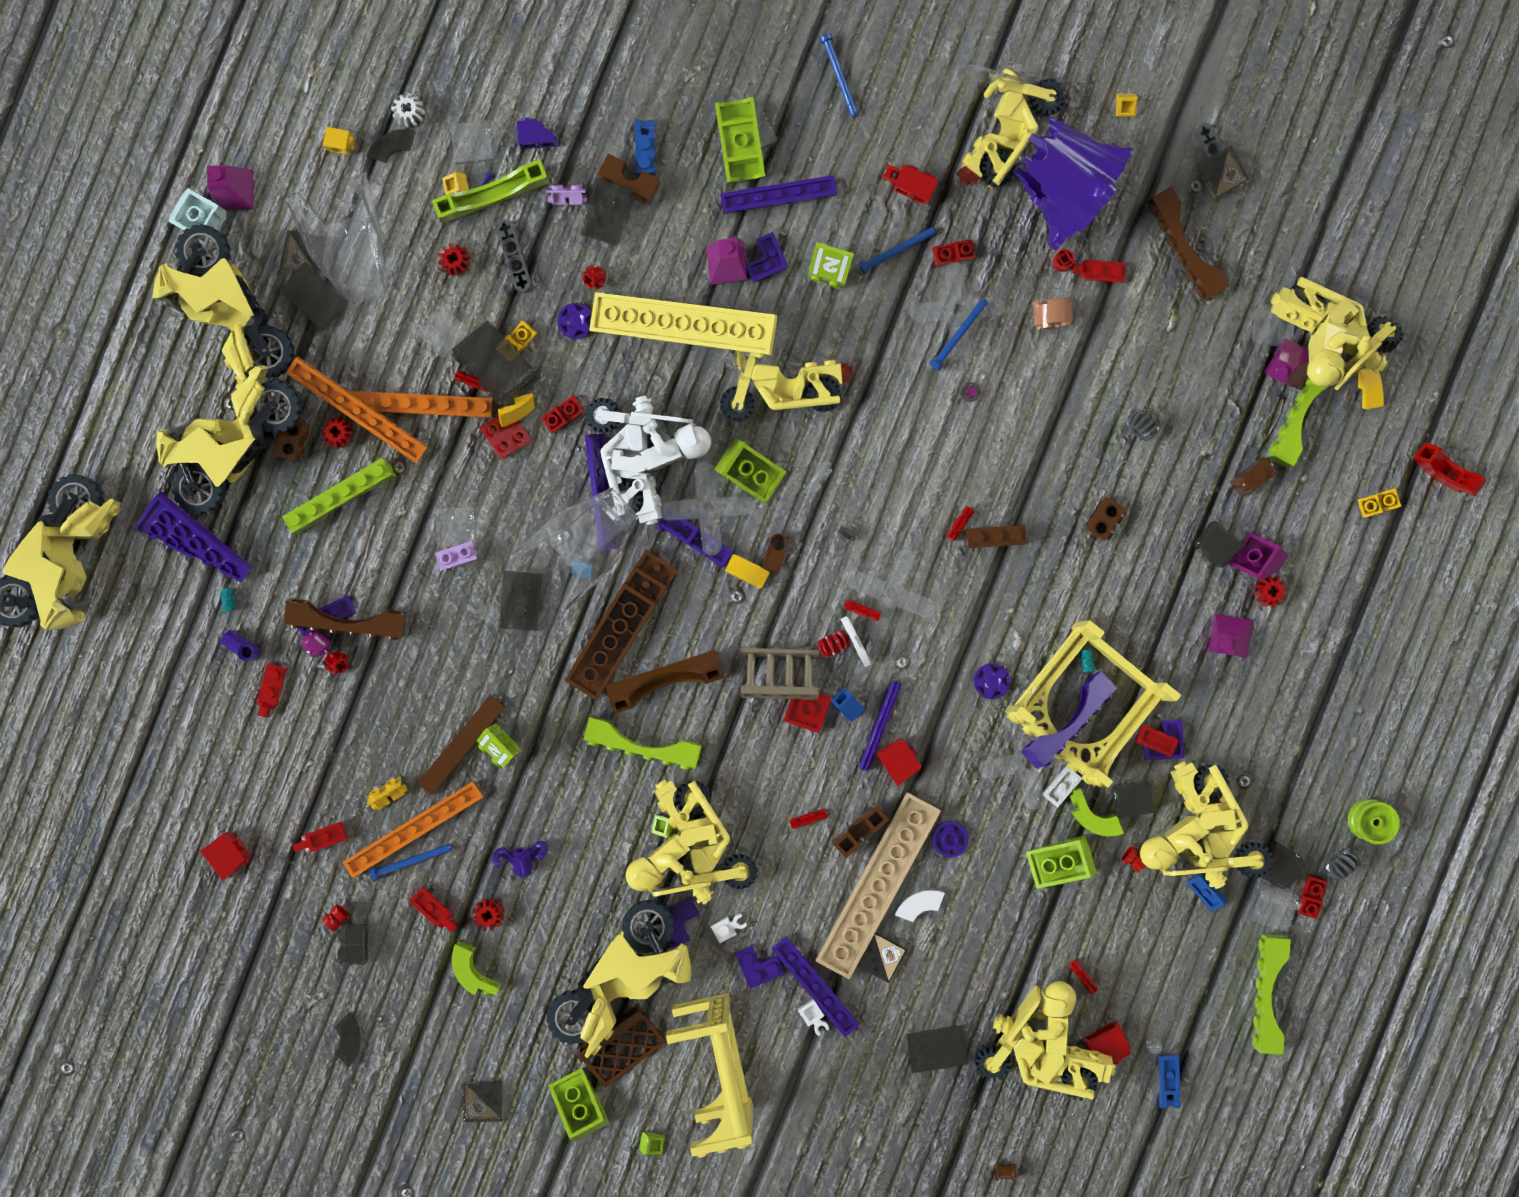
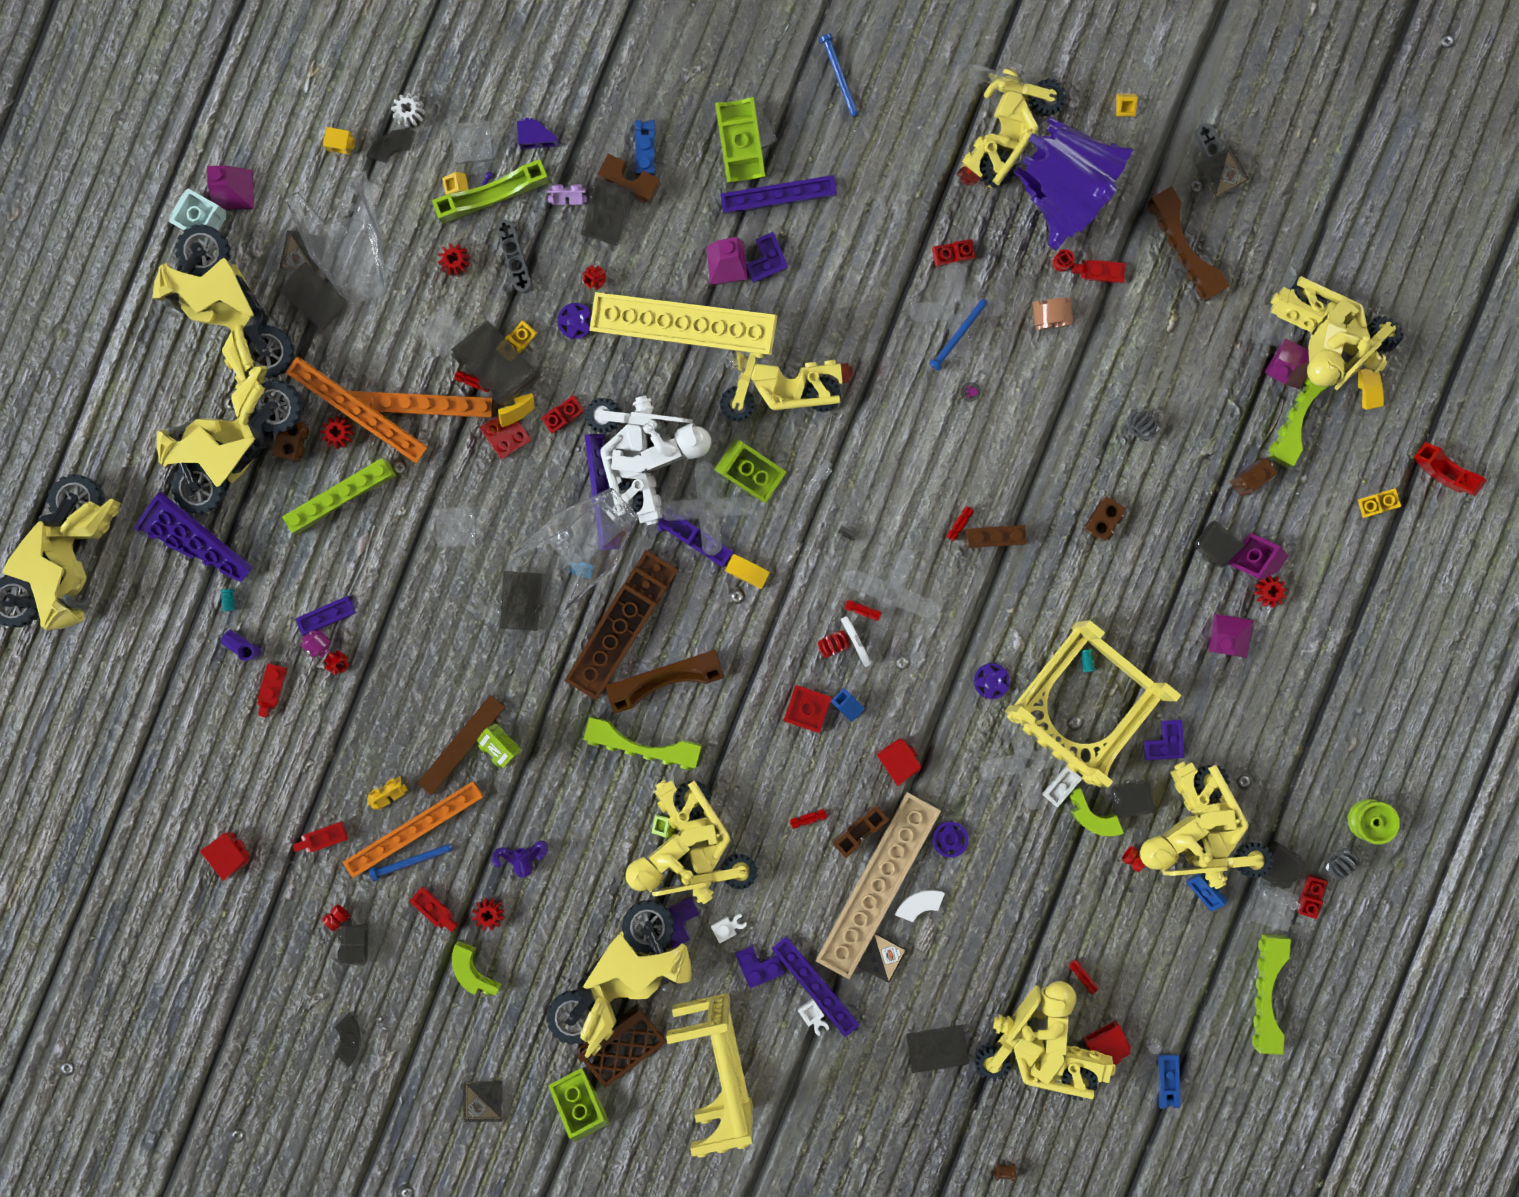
reddish brown arch [284,598,406,640] -> none
lavender hinge [435,541,478,571] -> none
lime slope [639,1132,665,1156] -> none
dark tan fence [741,646,819,700] -> none
reddish brown piece [762,533,788,573] -> none
lime slope [808,242,854,289] -> none
blue bar [858,227,937,275] -> none
dark purple axle [859,680,901,771] -> none
red brick [881,164,938,206] -> none
dark purple arch [1021,671,1117,769] -> none
lime slope [1026,835,1097,889] -> none
red tile [1135,724,1179,757] -> none

